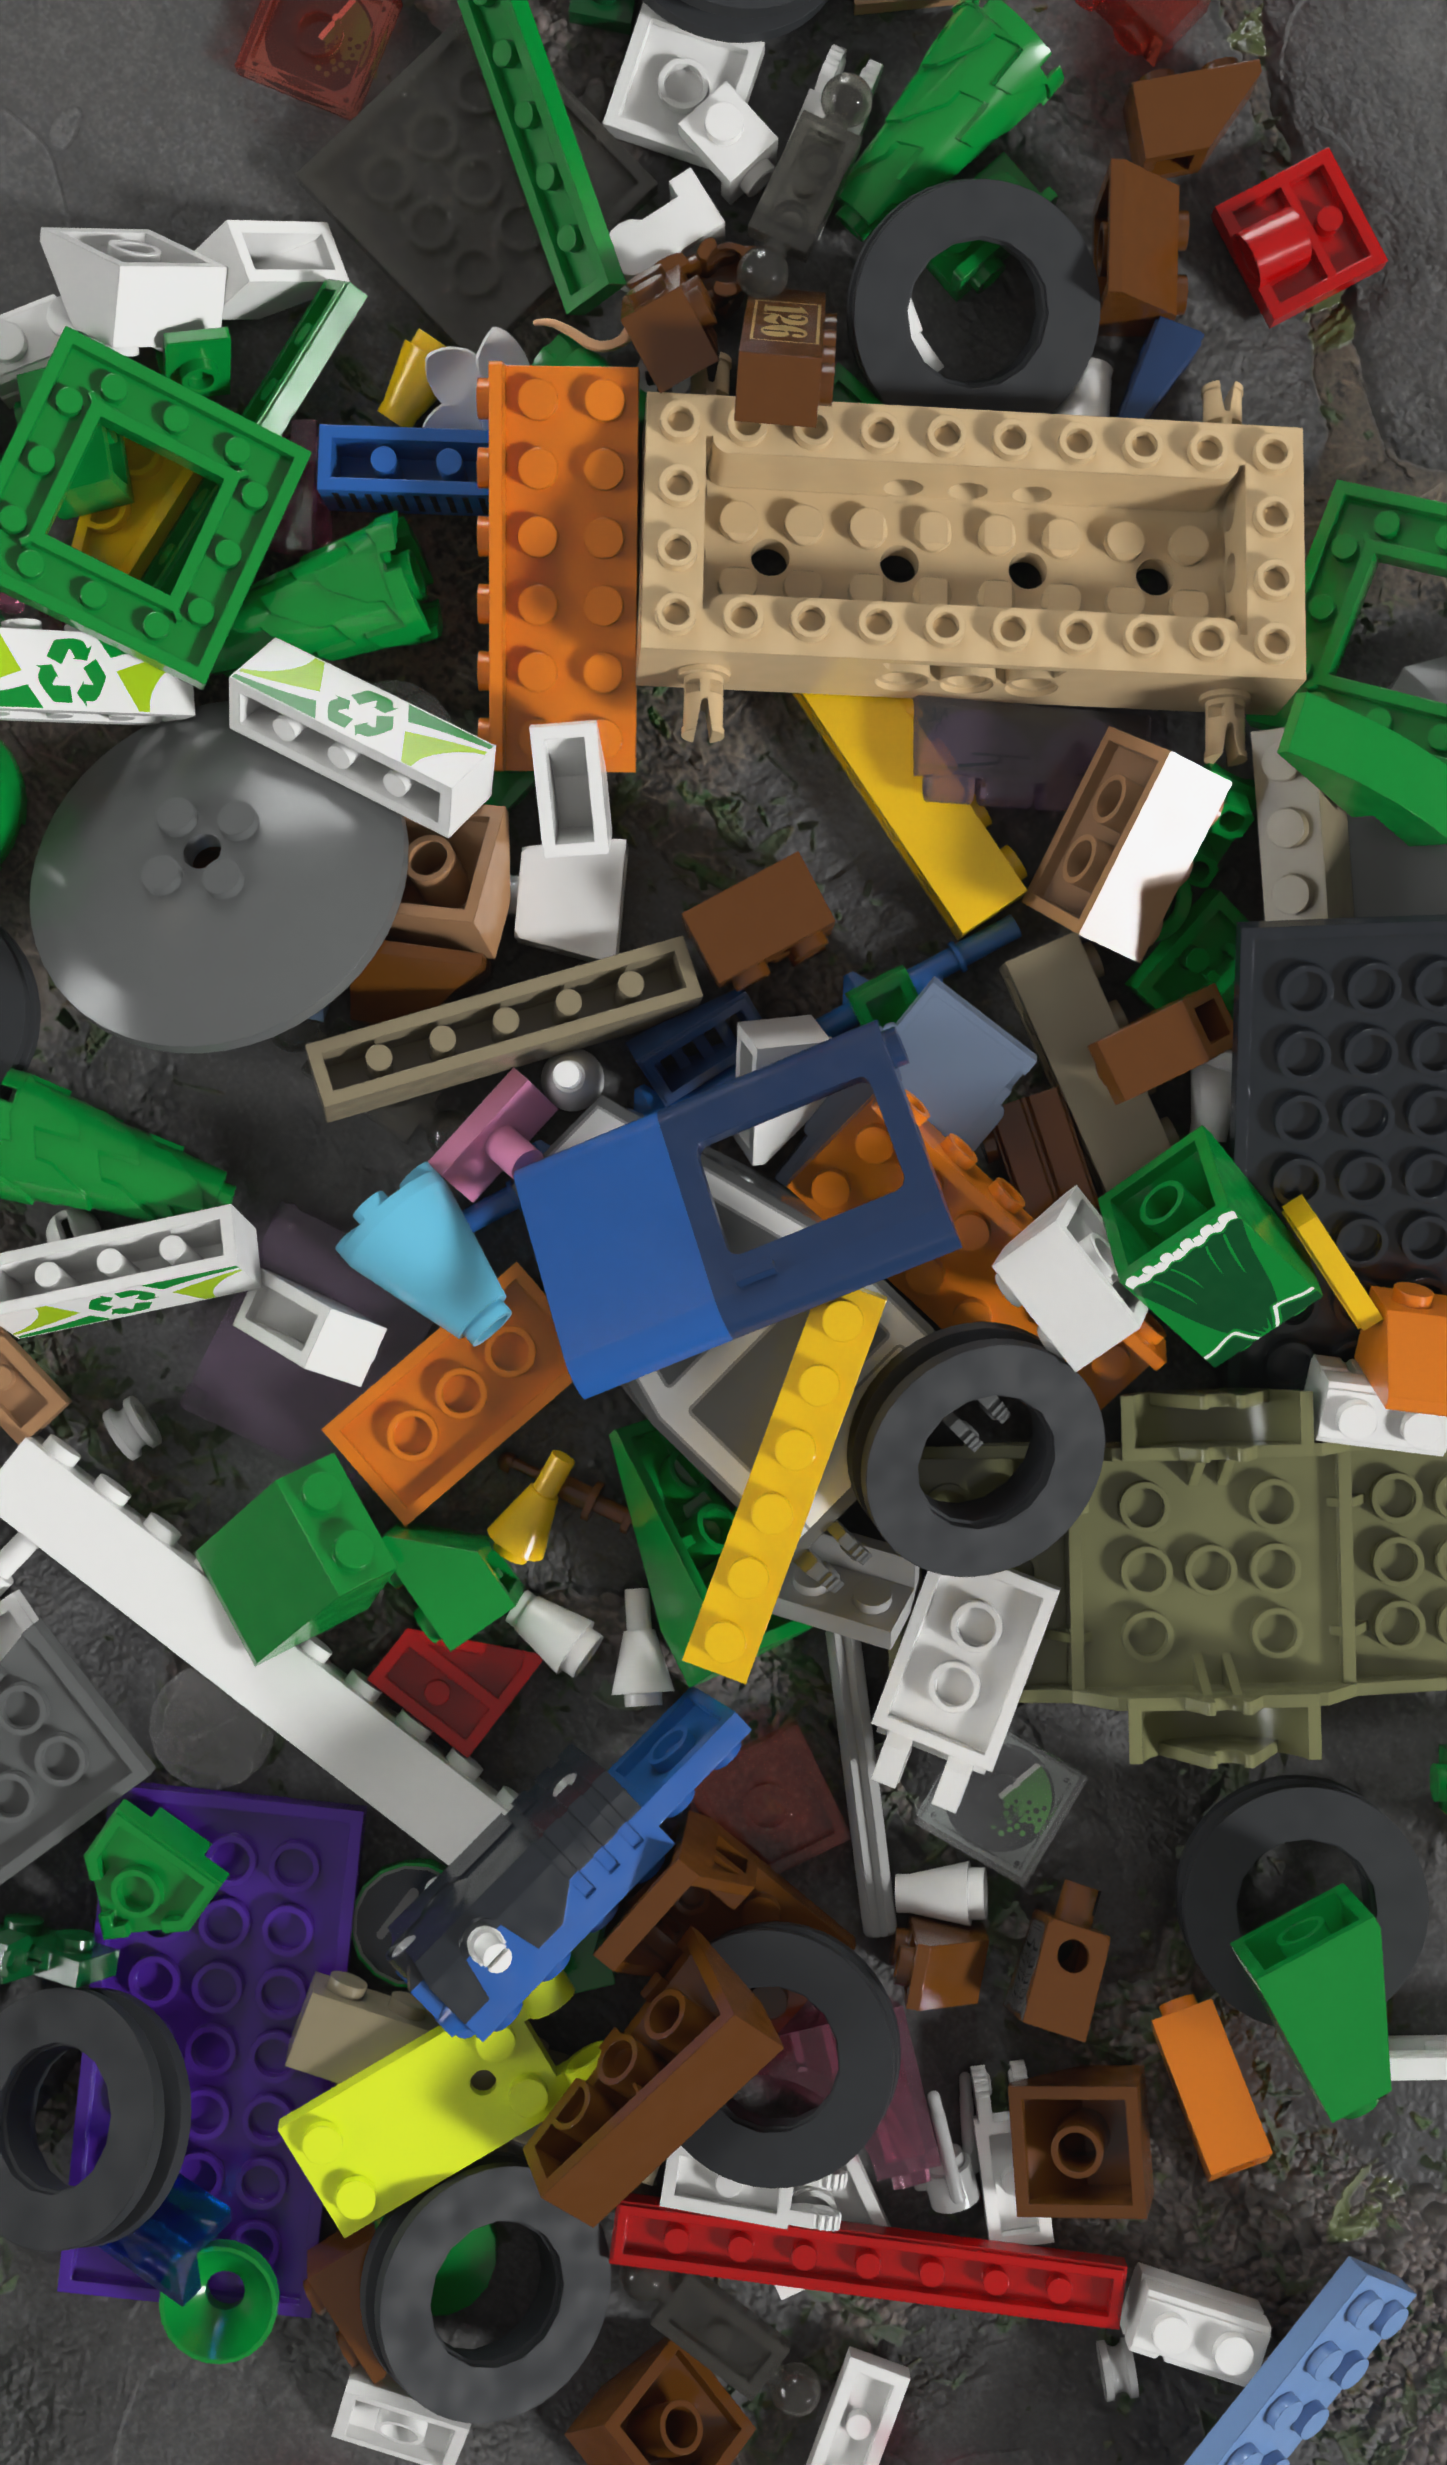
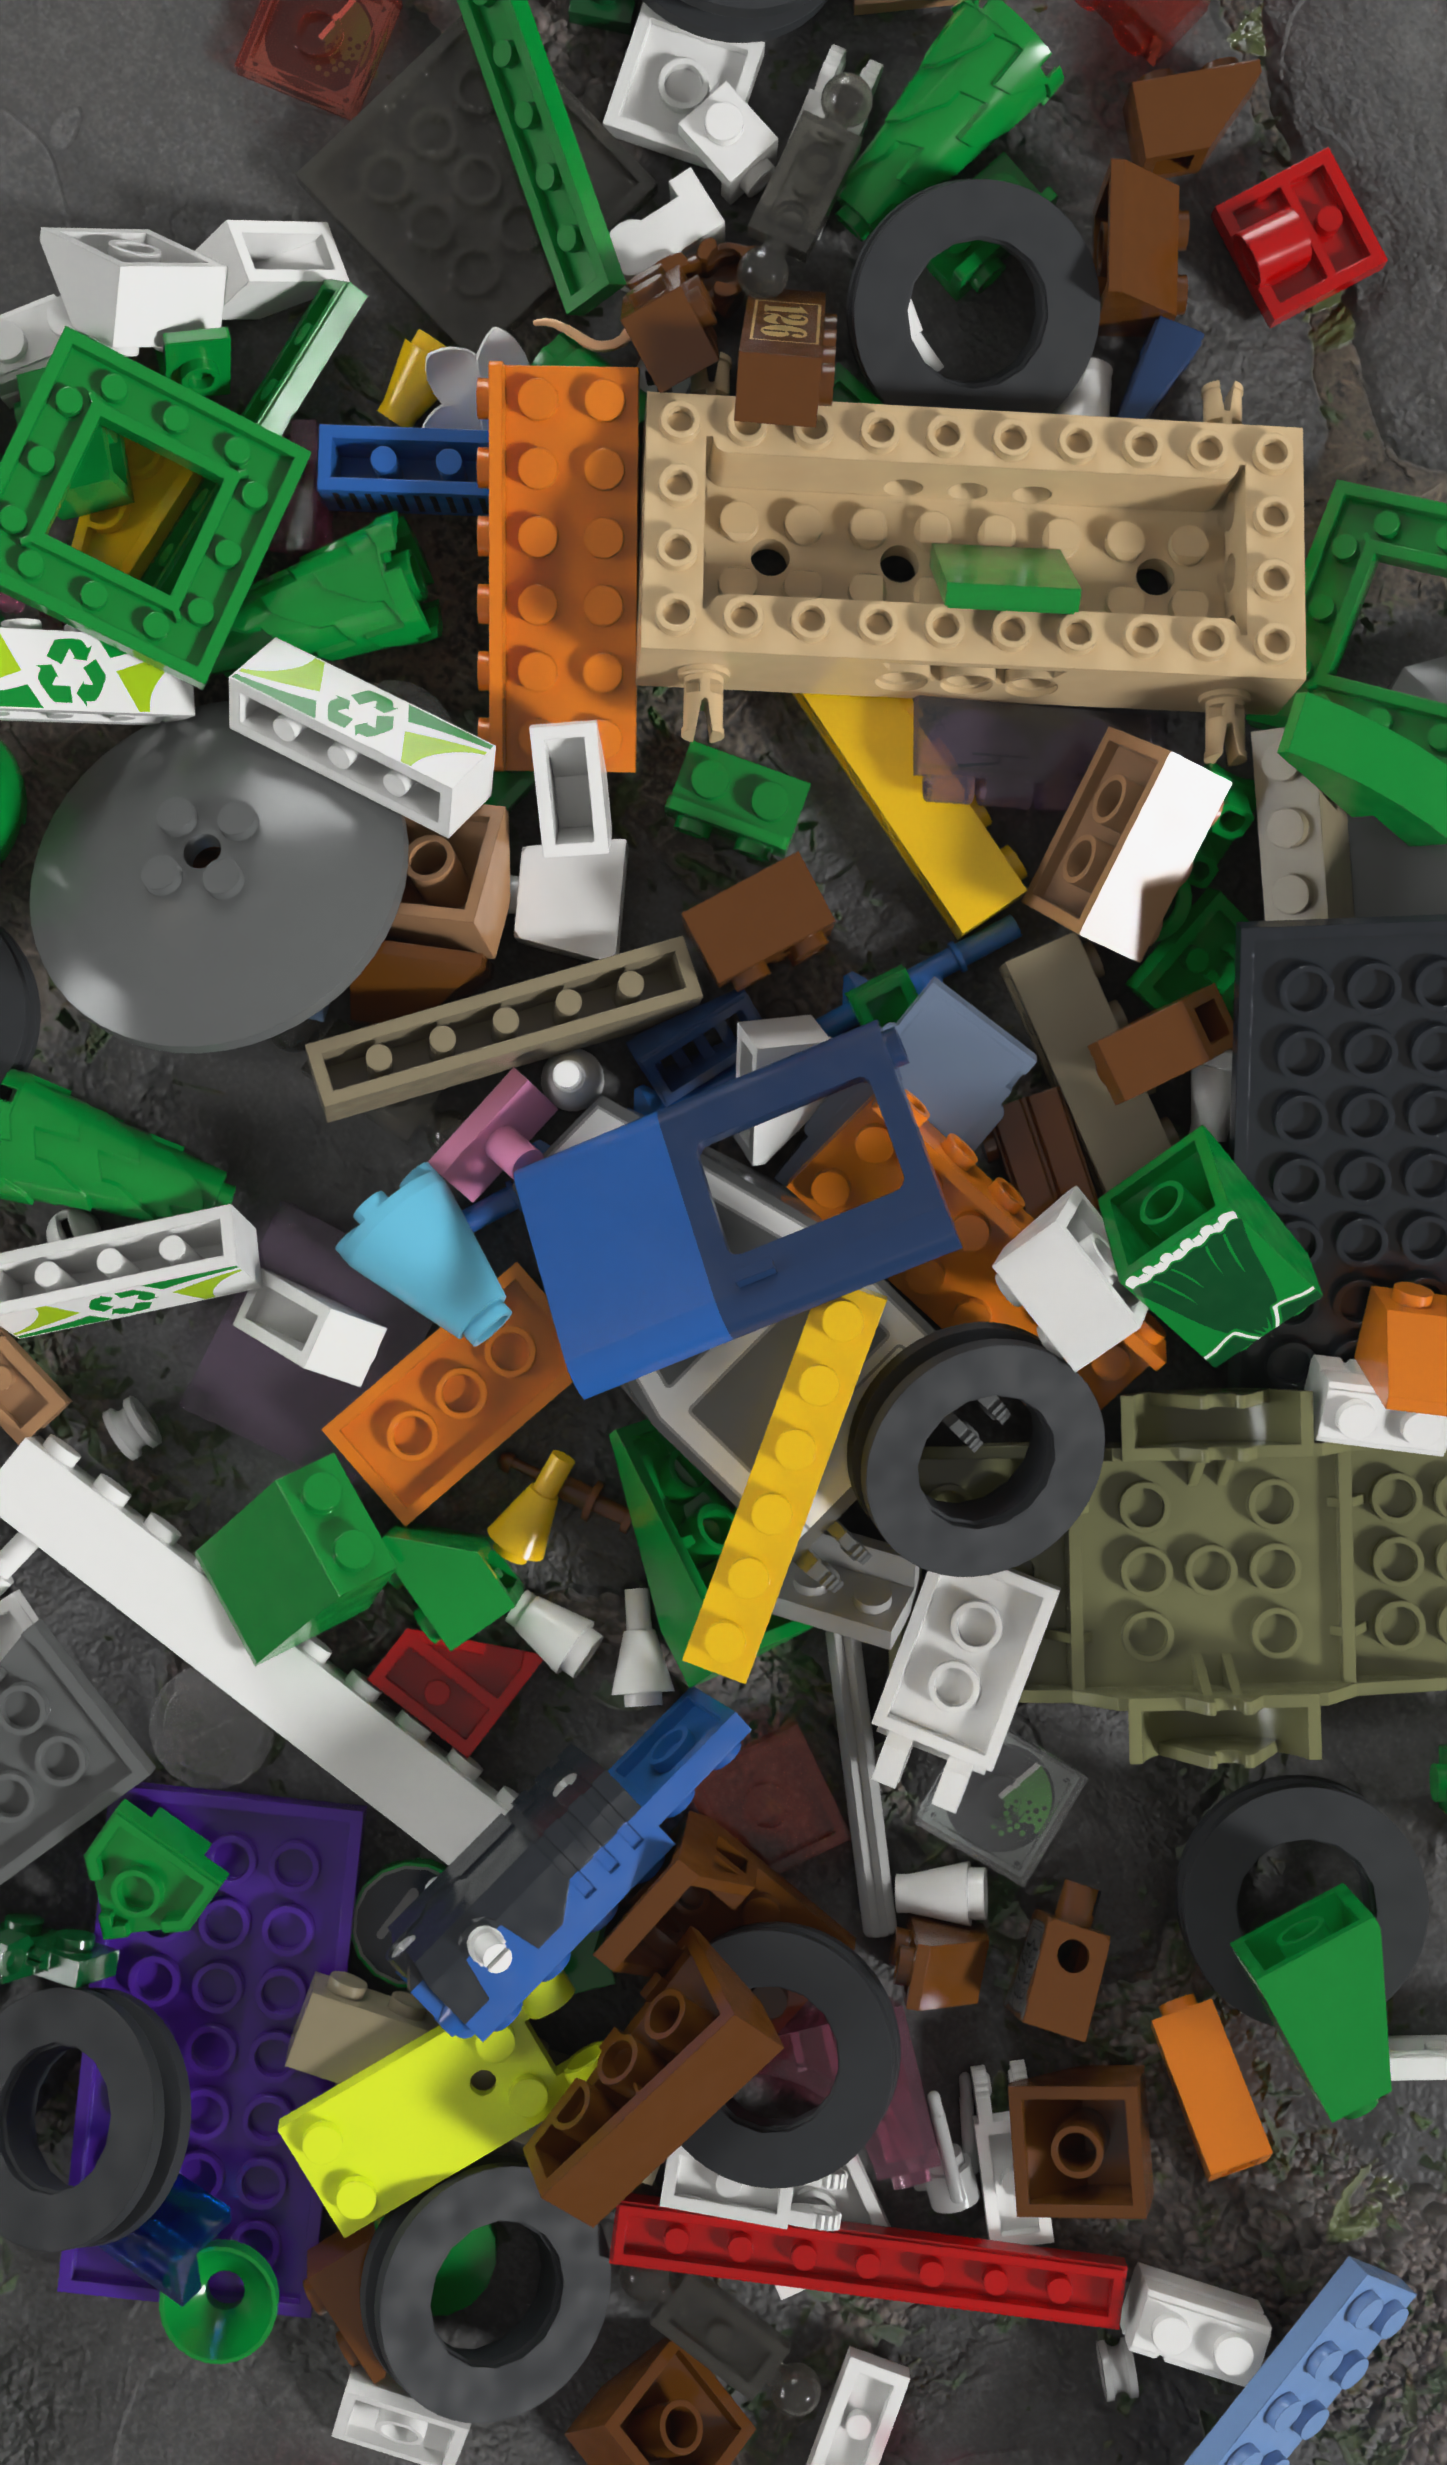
yellow tile [1282,1194,1383,1331] -> none
none -> green bracket [664,741,811,863]
none -> green tile [929,543,1082,614]

